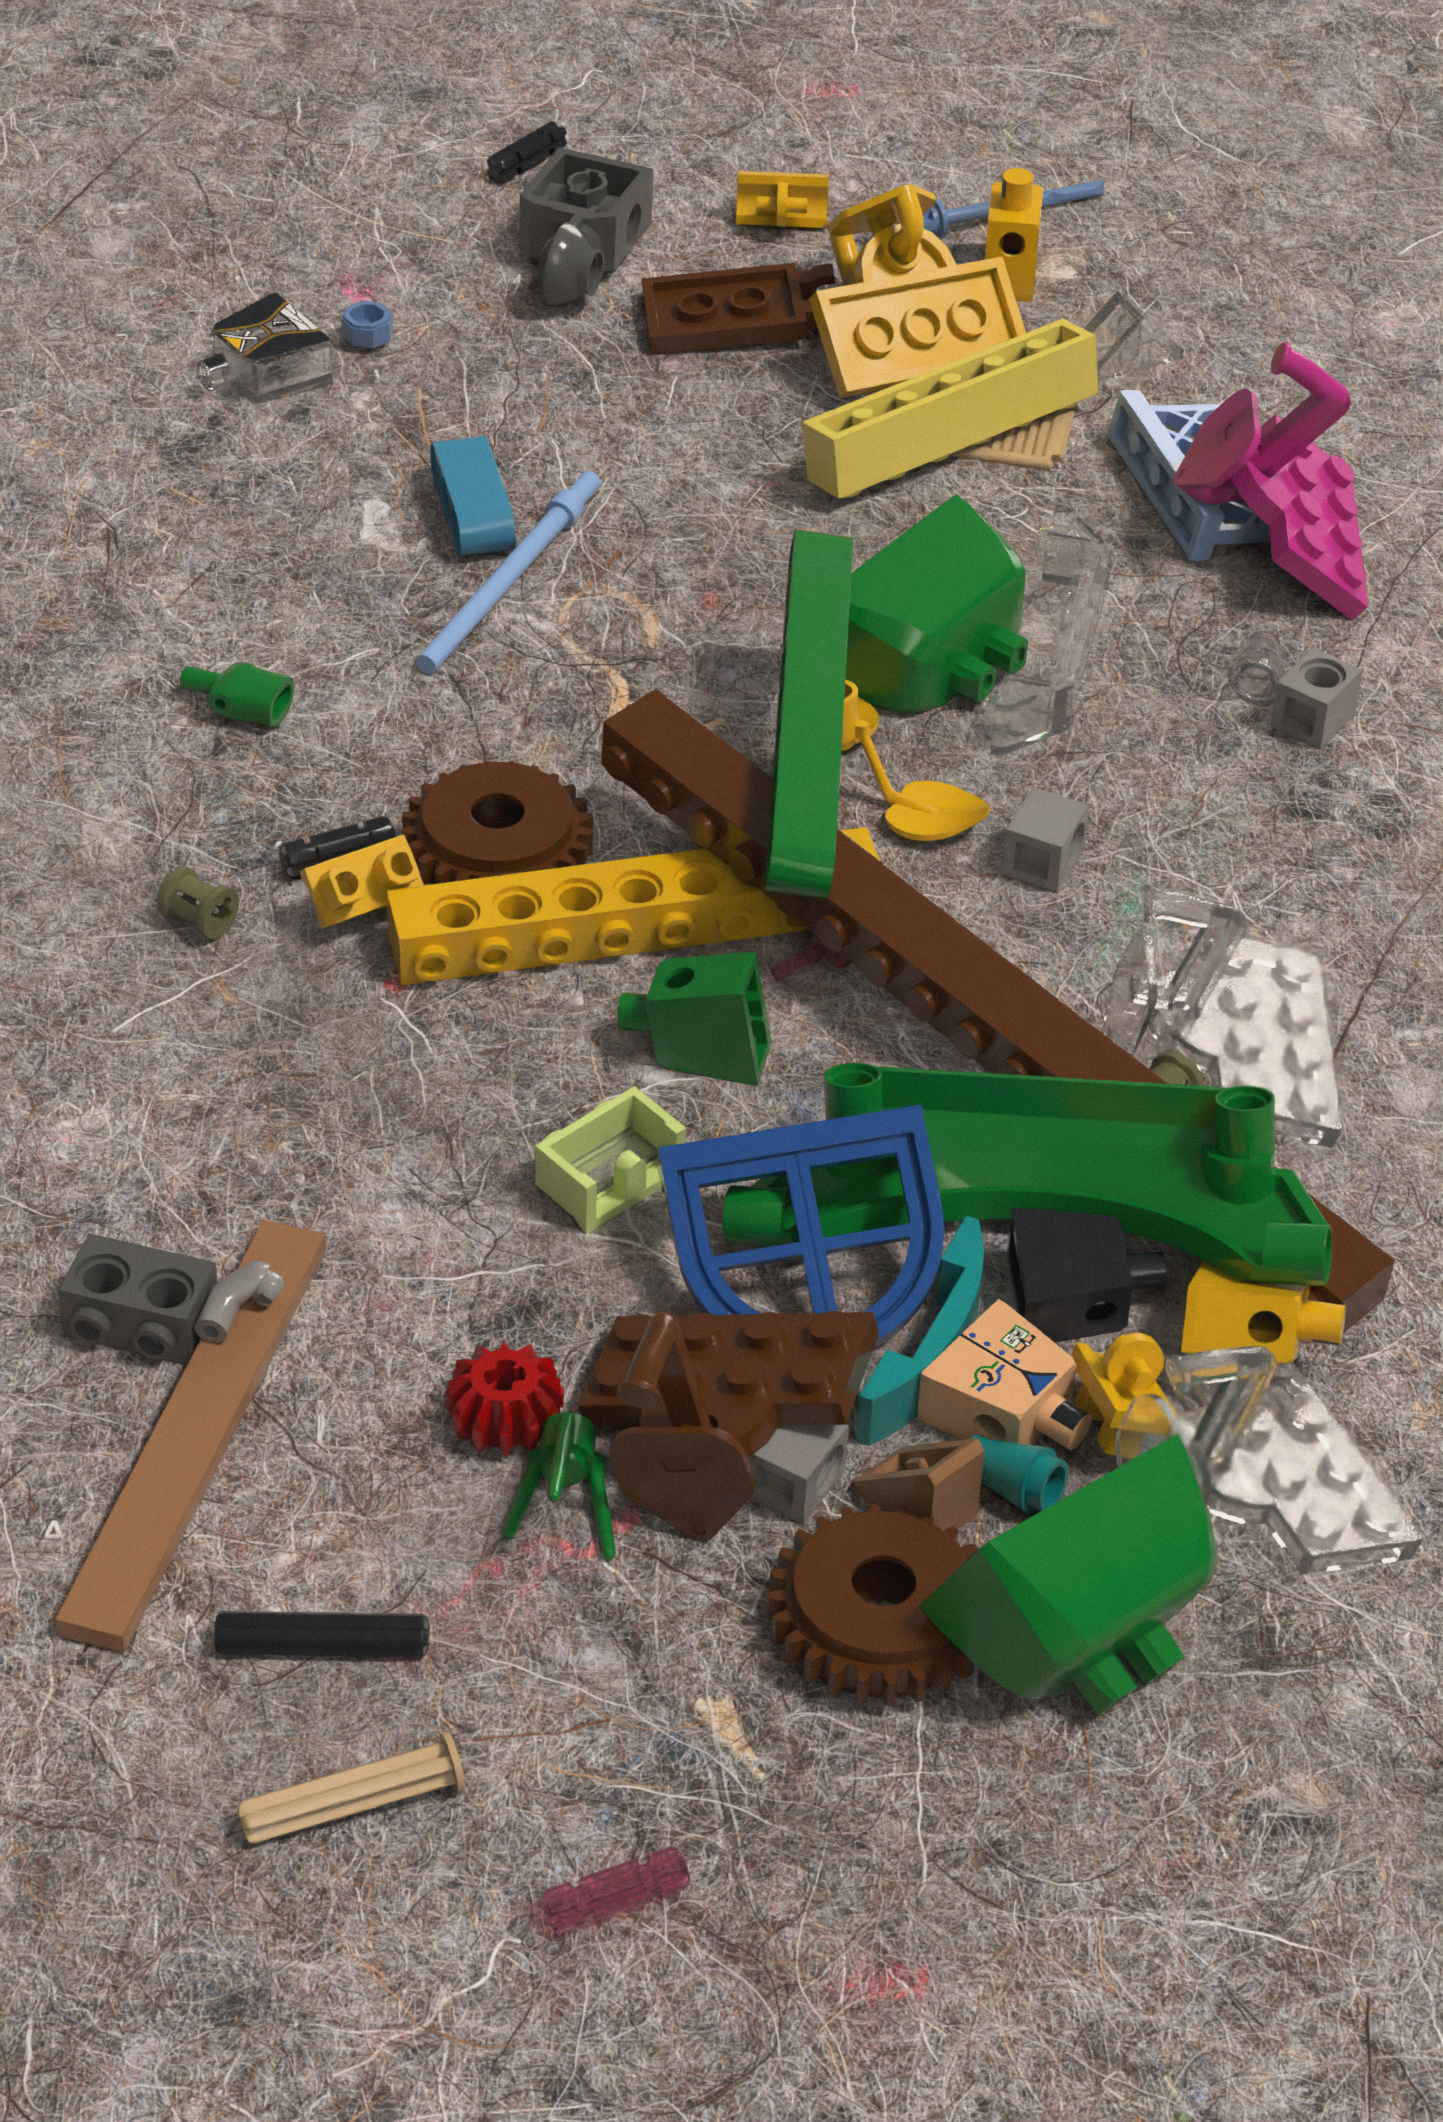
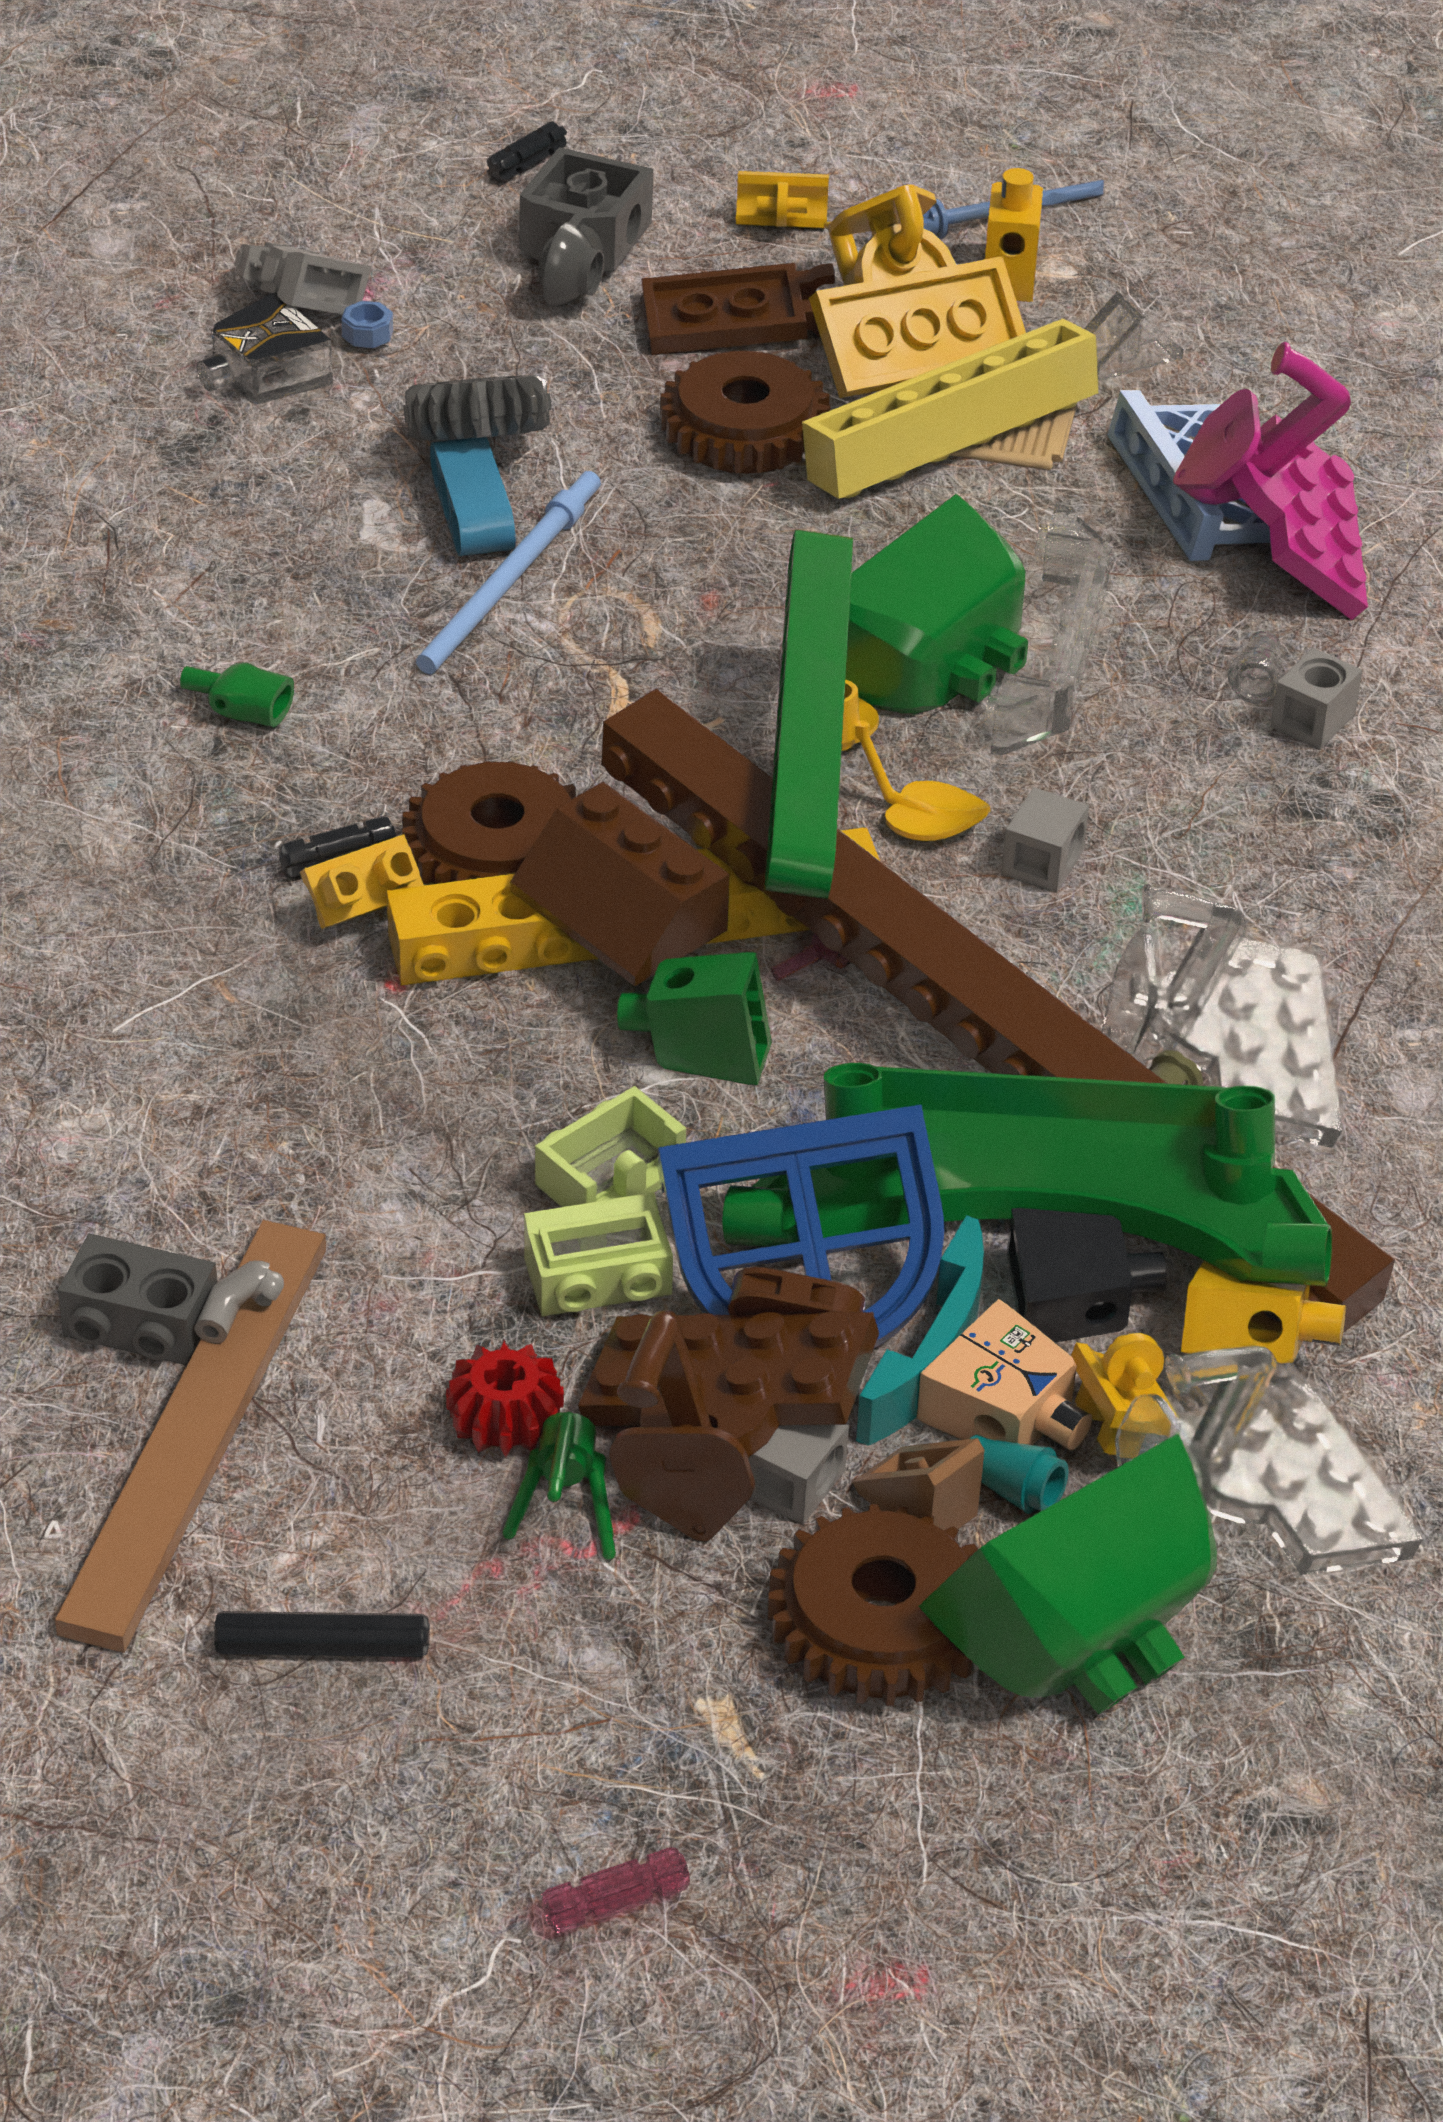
olive bush [157,866,239,939] -> none
tan axle [238,1732,465,1844] -> none
none -> light grey piece [234,242,371,315]
none -> dark grey gear [403,375,552,441]
none -> reddish brown slope [510,781,730,986]
none -> yellowish green window [524,1192,673,1316]
none -> reddish brown gear [660,351,831,474]
none -> reddish brown piece [728,1267,866,1314]

